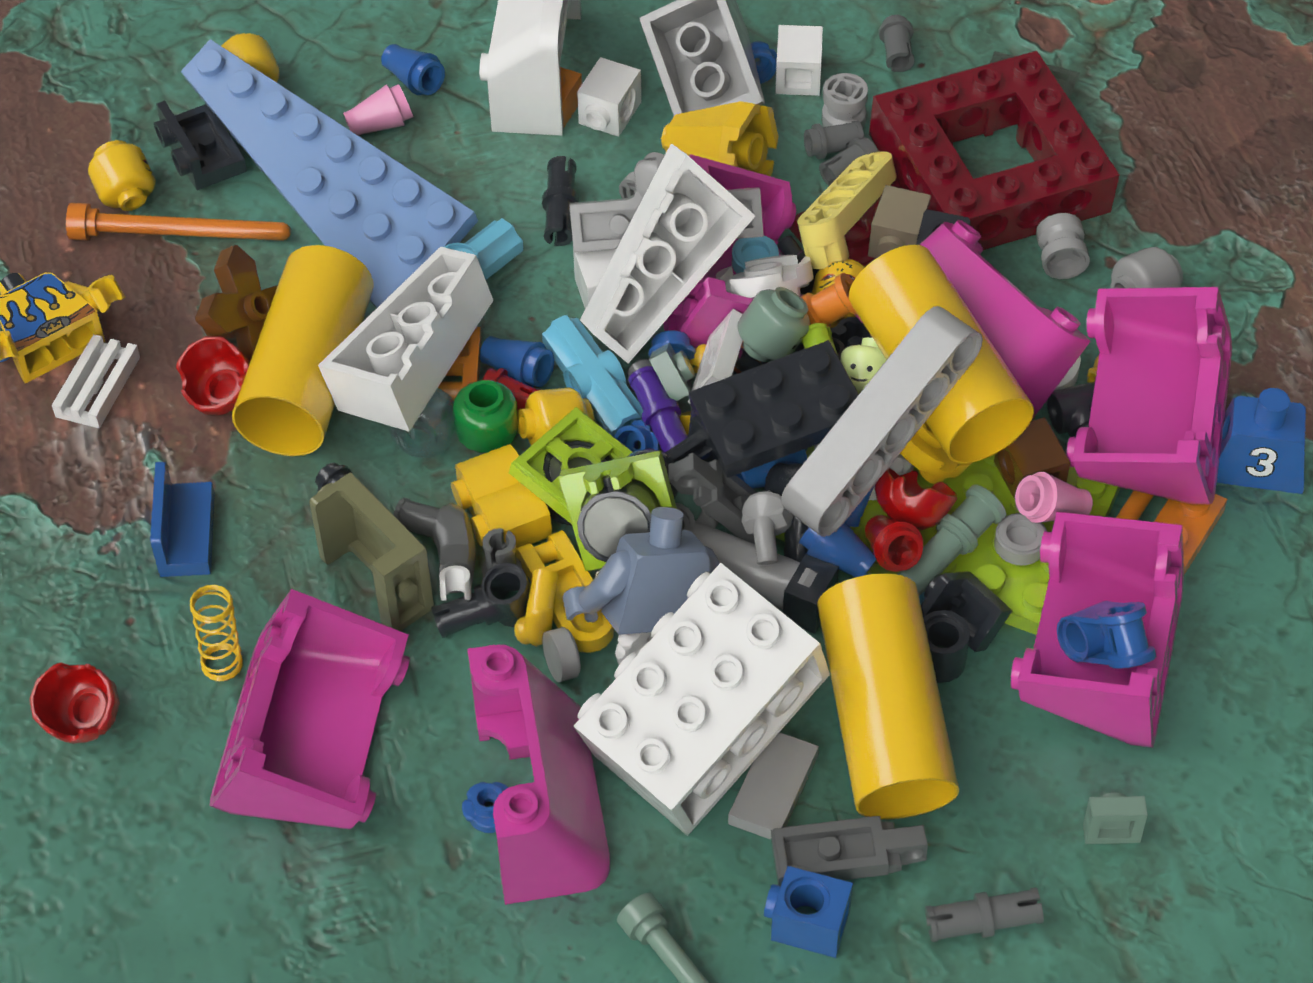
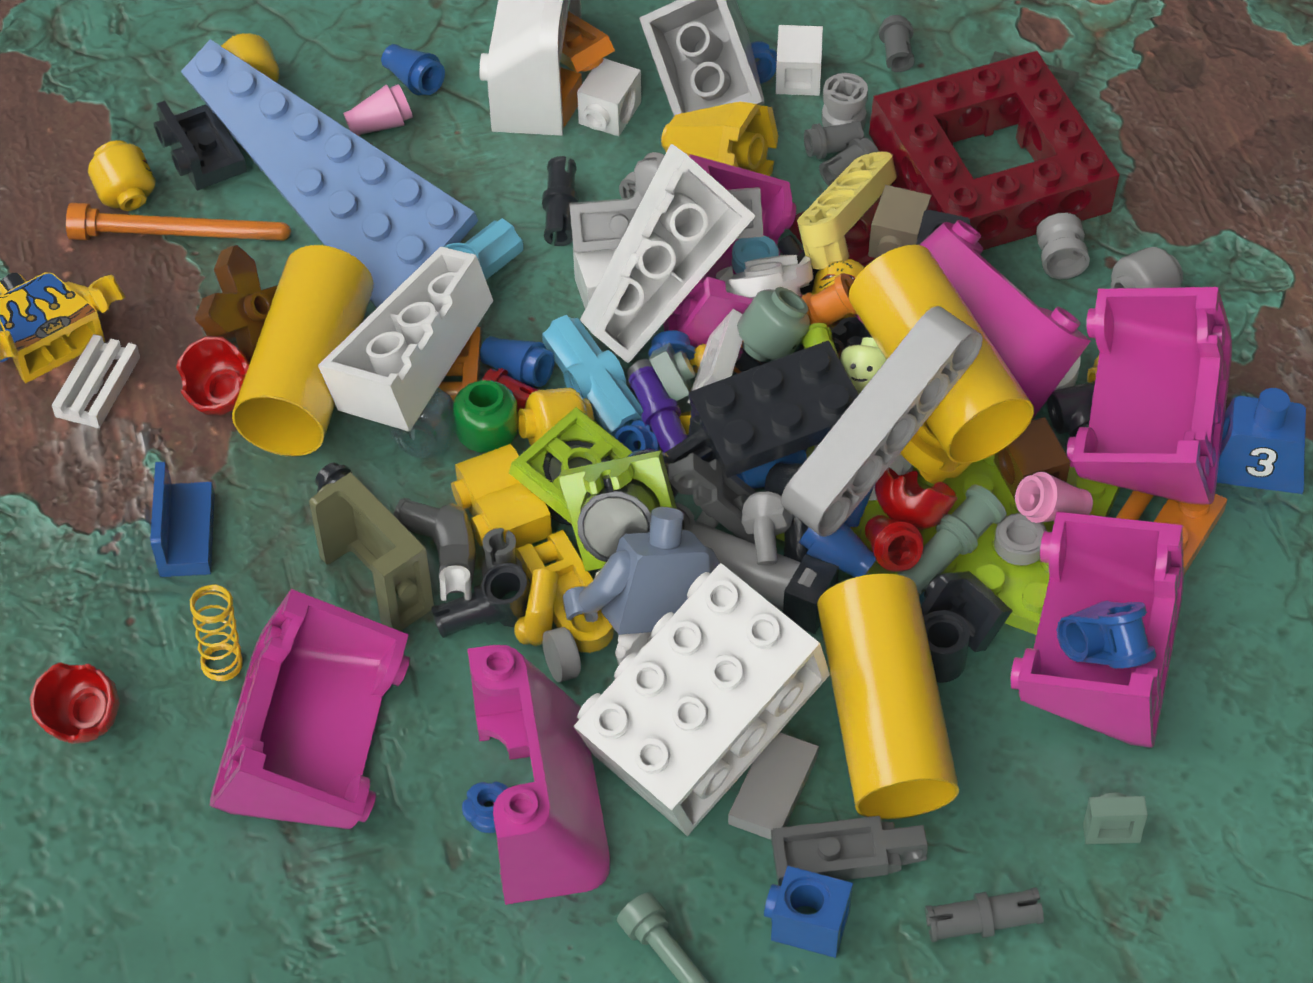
none -> orange plate [560,11,615,73]

